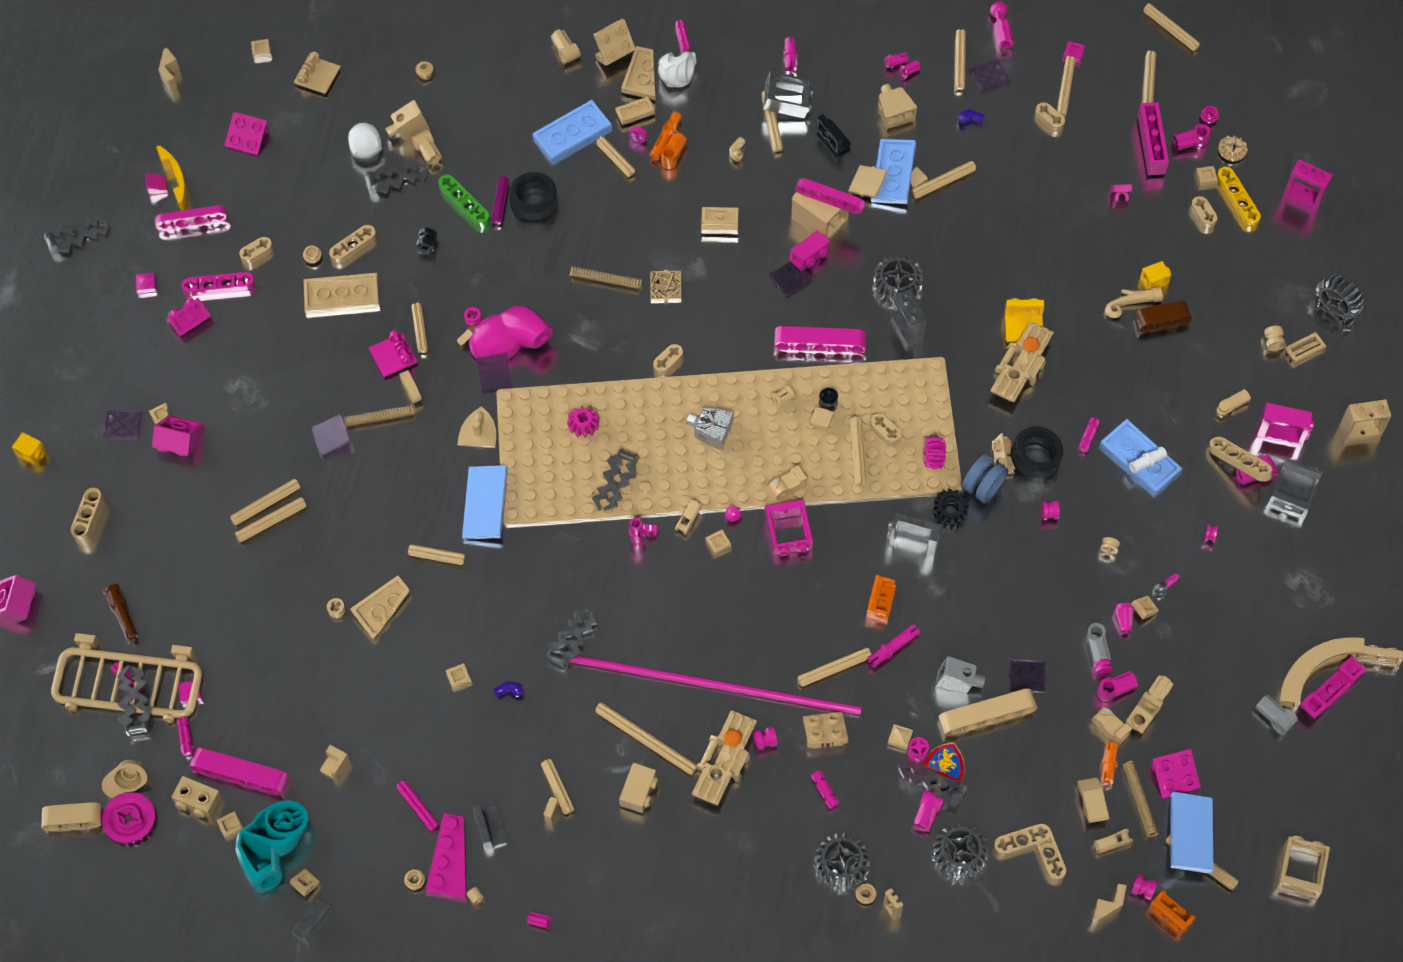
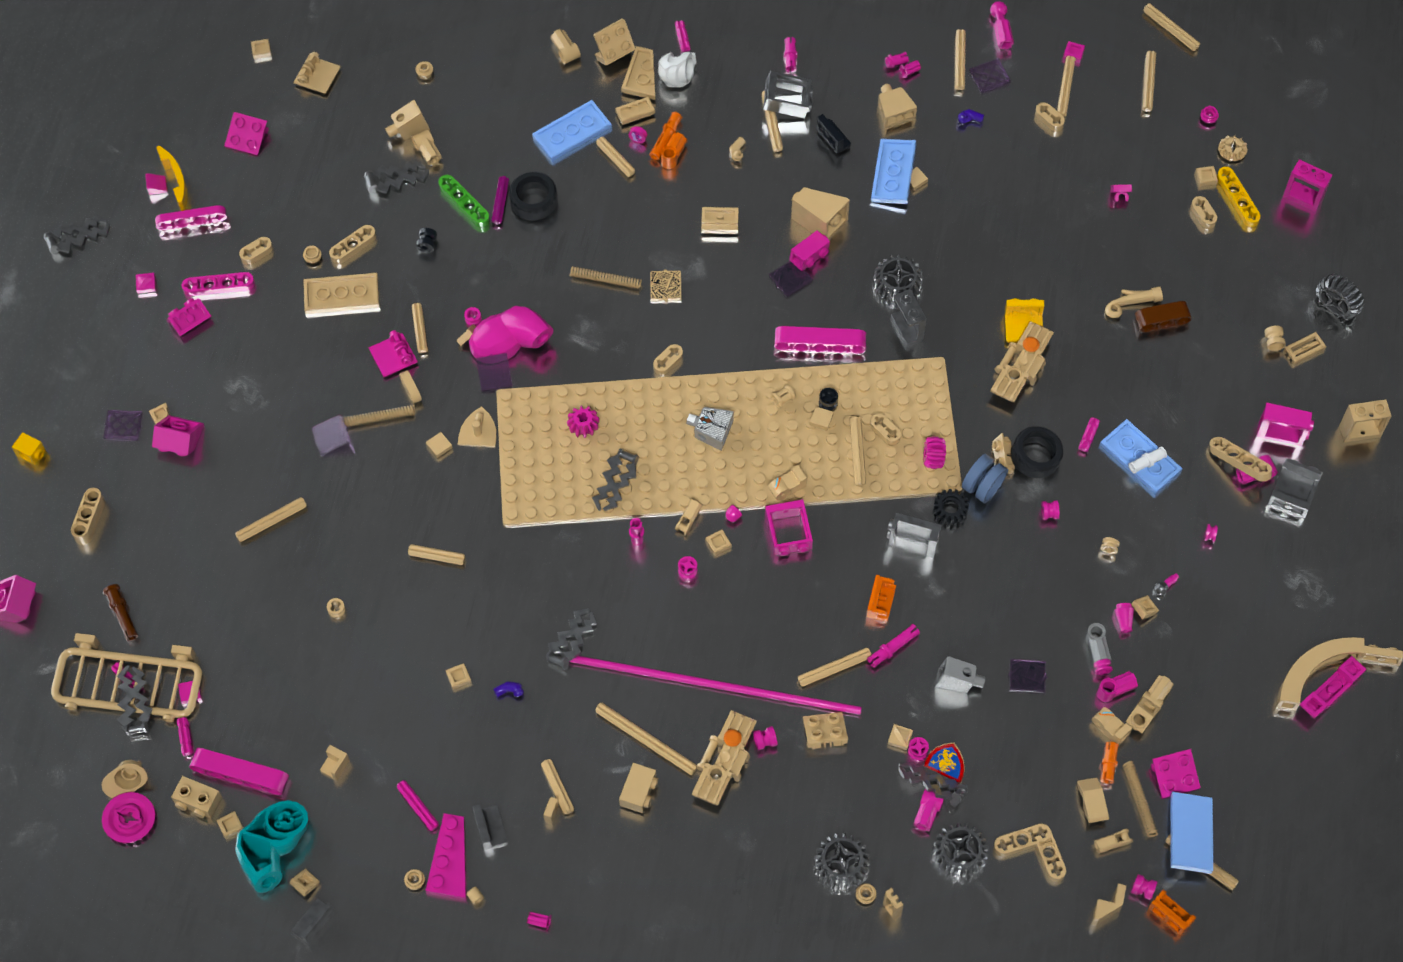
tan beam [41,802,102,831] -> none
tan slope [158,48,179,92] -> none
tan axle [230,479,300,525] -> none
white helmet [348,123,382,159] -> none
tan wing [350,576,410,641] -> none
light blue tile [462,465,508,539] -> none
dark pink hinge [643,524,658,537] -> none
dark pink beam [795,178,865,214] -> none
dark pink axle [811,771,839,808] -> none
tan piece [848,165,887,198] -> none
tan axle [911,161,976,199] -> none
tan beam [938,689,1038,736] -> none
dark pink brick [1137,102,1169,175] -> none
yellow brick [1140,261,1171,290] -> none
dark pink piece [1173,124,1210,150] -> none
tan bar [1217,389,1251,415] -> none
light grey piece [1255,694,1298,735] -> none
tan window [1276,836,1330,899] -> none
none -> tan tile [426,432,453,458]
none -> dark pink wheel [678,556,698,580]

